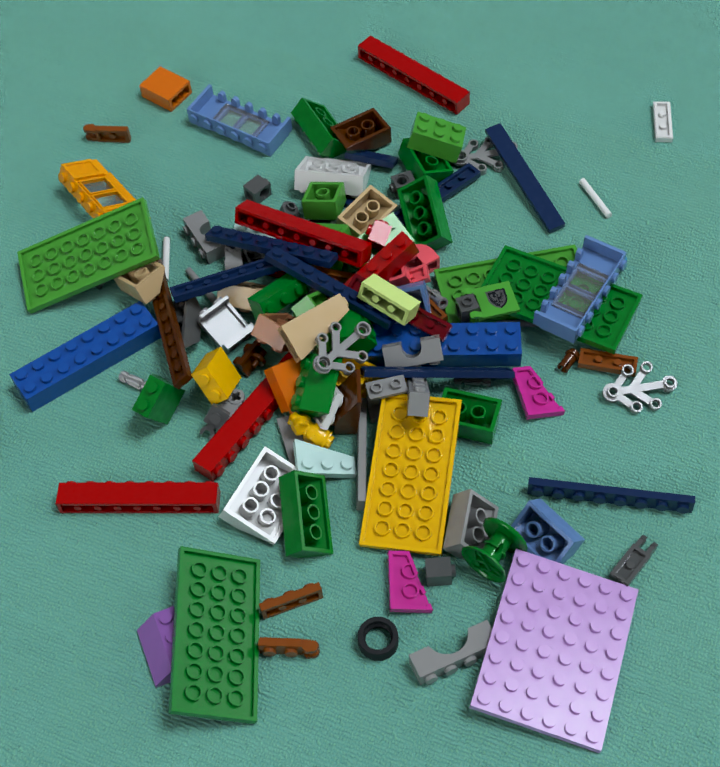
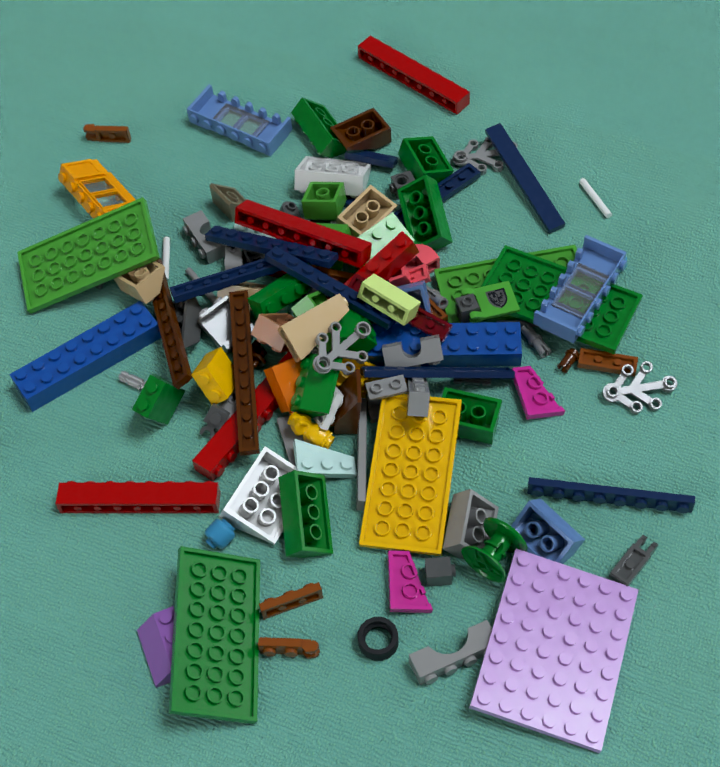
orange brick [139,66,192,112] -> none
dark grey brick [243,175,272,204] -> none
brick [365,220,392,250] -> none
bright green brick [407,112,466,163] -> none
white tile [653,102,673,142] -> none
none -> dark azure head [205,518,235,549]
none -> dark tan slope [209,183,246,222]
none -> reddish brown plate [229,290,260,456]
none -> light grey pin [521,323,551,358]

